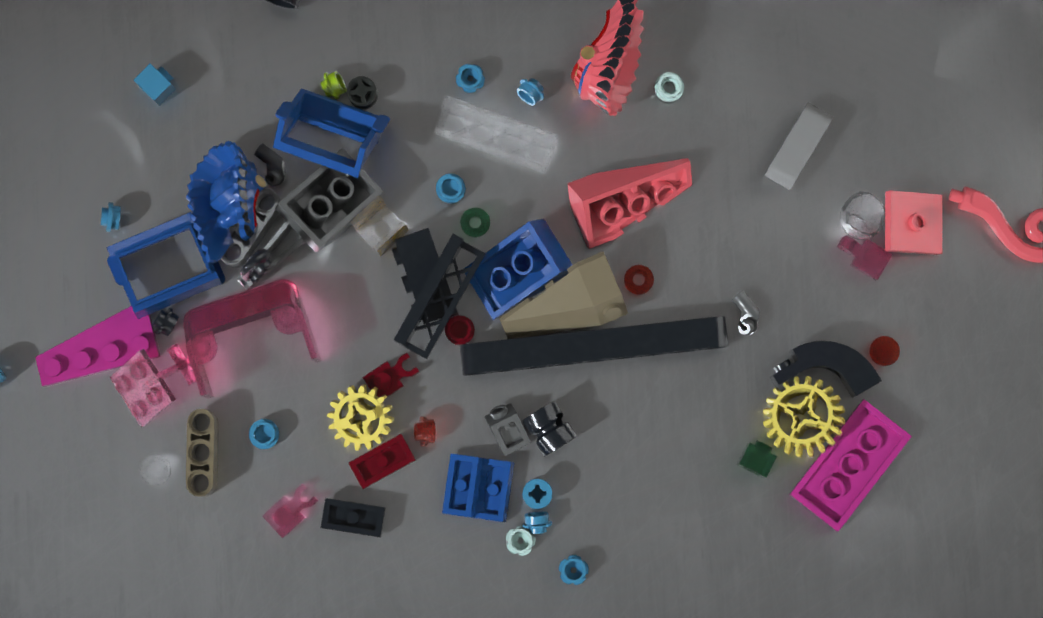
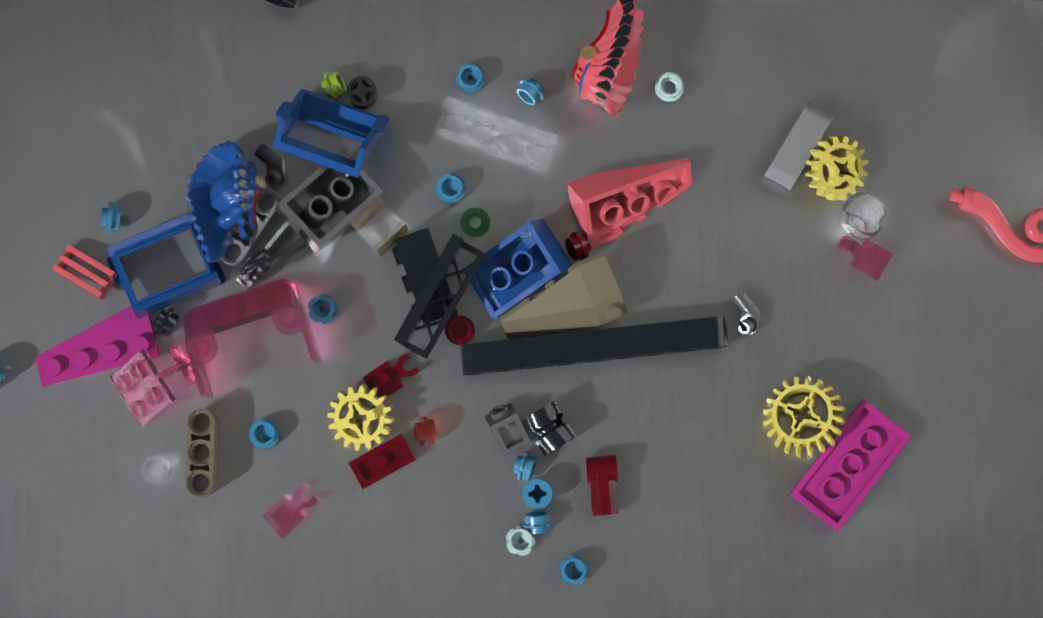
dark azure plate [133,64,176,106] -> none
black plate [320,498,386,537] -> none
blue slope [442,454,515,522] -> none
clear red plate [624,265,654,295] -> none
clear green plate [737,440,777,478] -> none
black arch [770,341,882,398] -> none
clear red plate [869,336,900,366] -> none
coral plate [885,190,942,255] -> none
none -> coral tile [53,244,118,300]
none -> dark azure plate [308,294,338,324]
none -> dark azure plate [513,452,537,481]
none -> dark red plate [565,231,591,261]
none -> dark red piece [586,455,619,516]
none -> light yellow gear [805,136,869,201]

